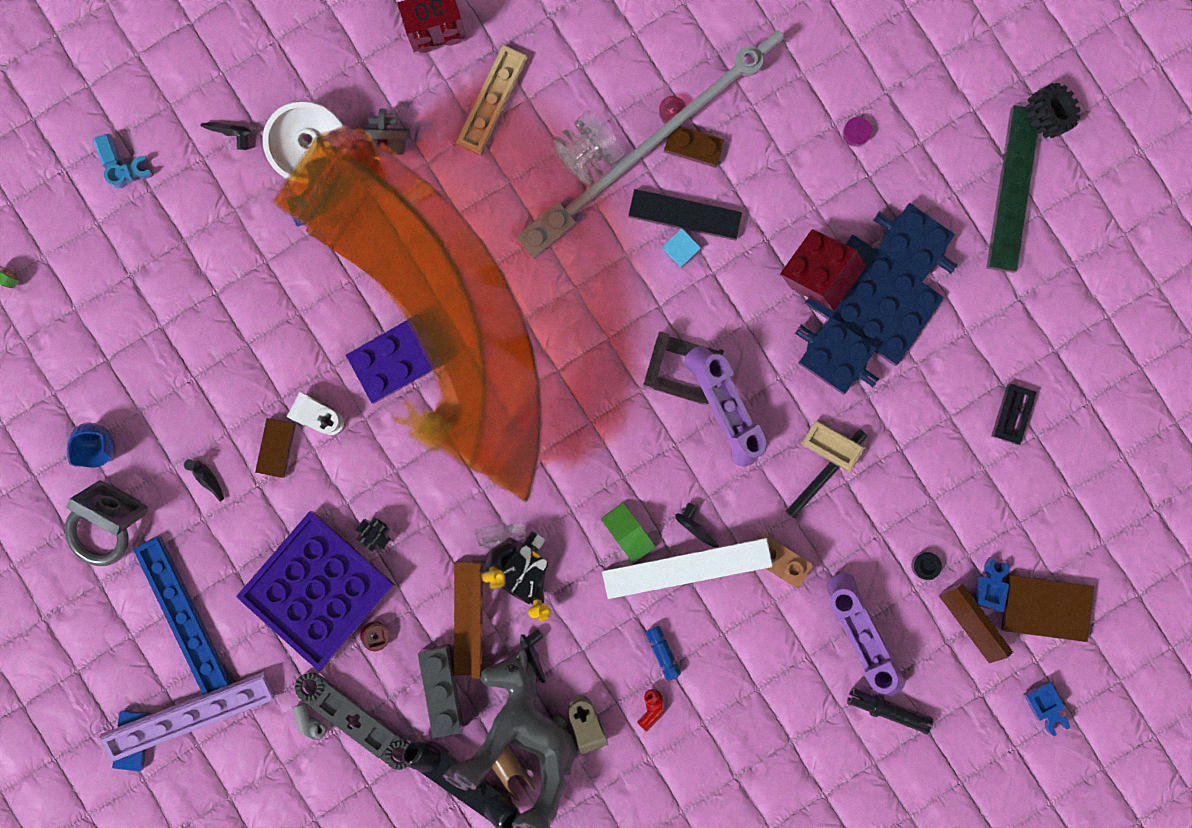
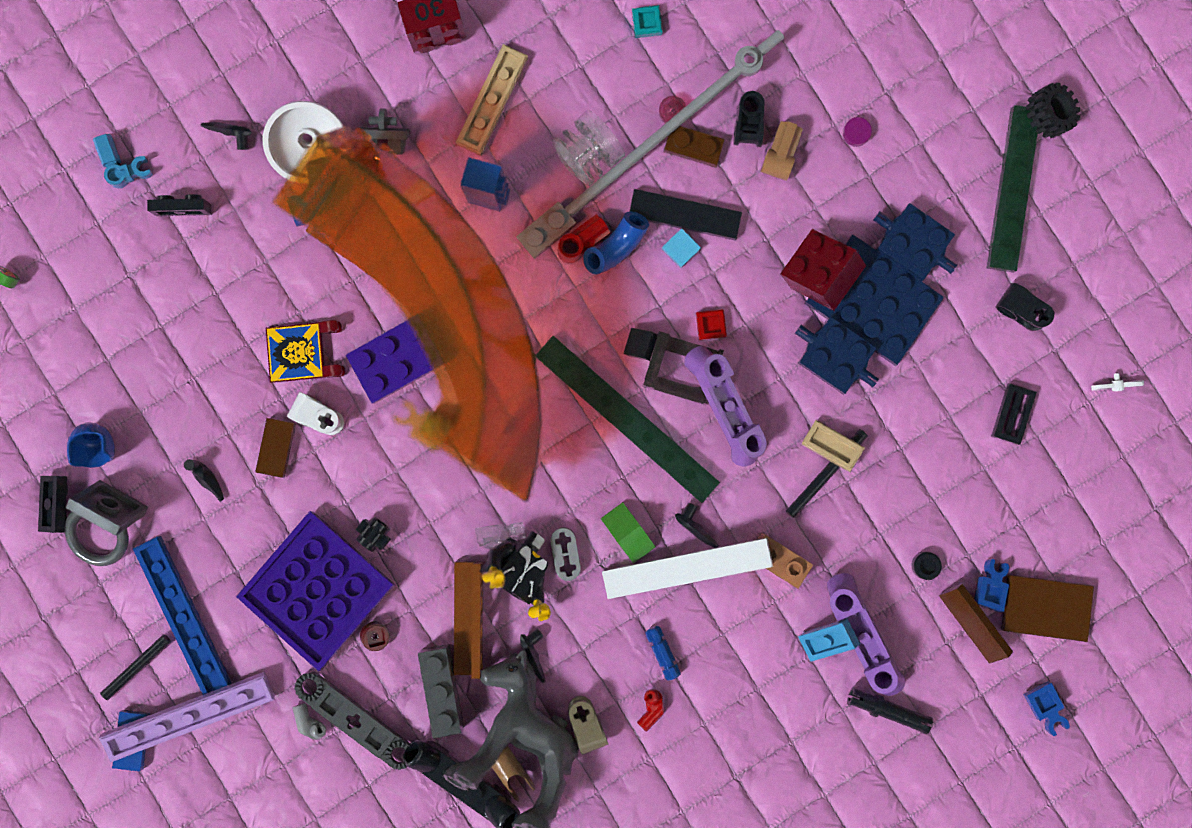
none -> black plate [38,476,68,533]
none -> black bar [100,634,171,700]
none -> black plate [147,194,212,216]
none -> flag [266,320,345,383]
none -> blue brick [460,157,510,212]
none -> clear green tile [535,336,720,503]
none -> light grey beam [551,528,581,581]
none -> red piece [557,214,611,264]
none -> blue cylinder [583,211,649,275]
none -> black tile [623,328,658,361]
none -> teal tile [632,5,662,38]
none -> red tile [696,309,727,341]
none -> black piece [733,91,765,147]
none -> medium nougat piece [761,121,803,181]
none -> dark azure plate [798,619,860,662]
none -> black piece [996,283,1054,331]
none -> white piece [1091,373,1145,391]

